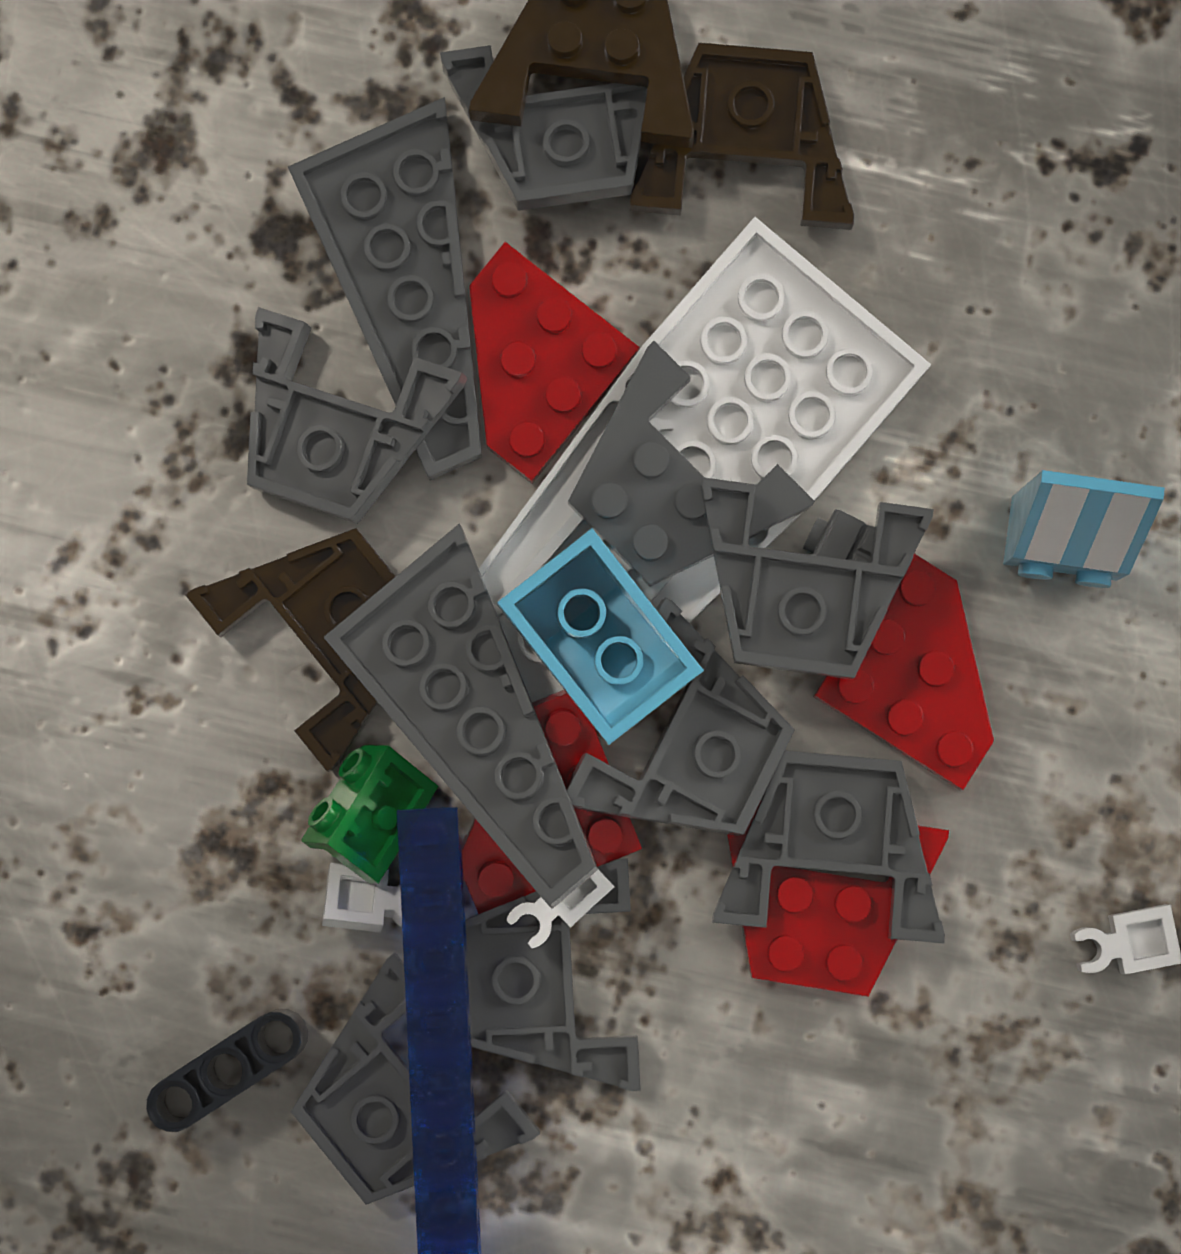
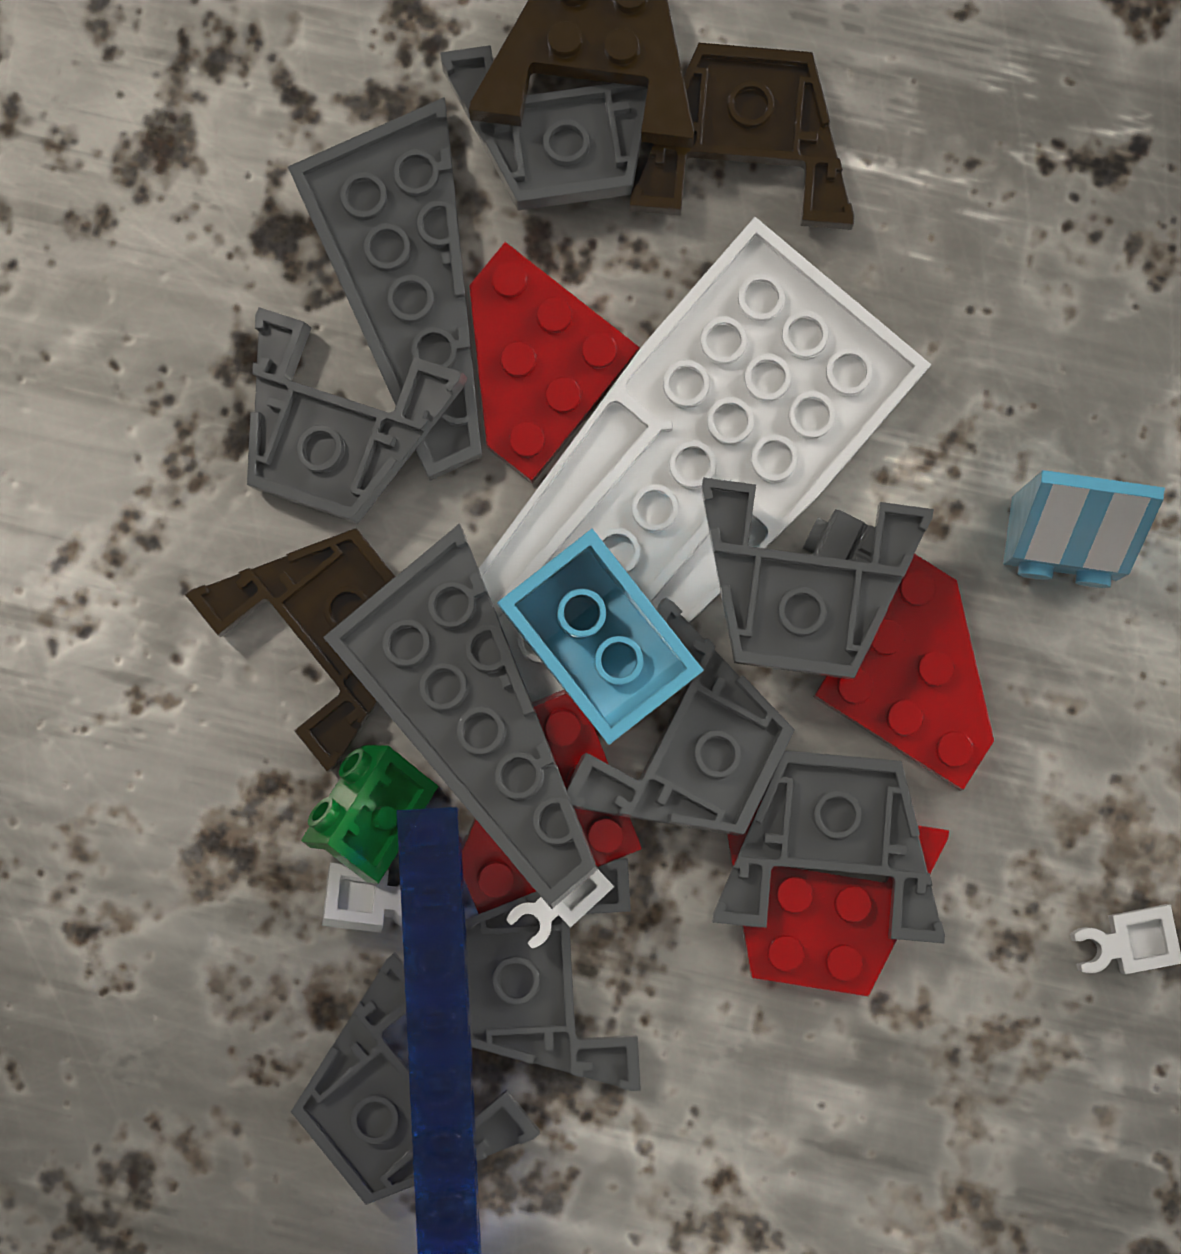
black beam [146,1009,308,1132] -> none
dark grey wing [568,341,815,587] -> none

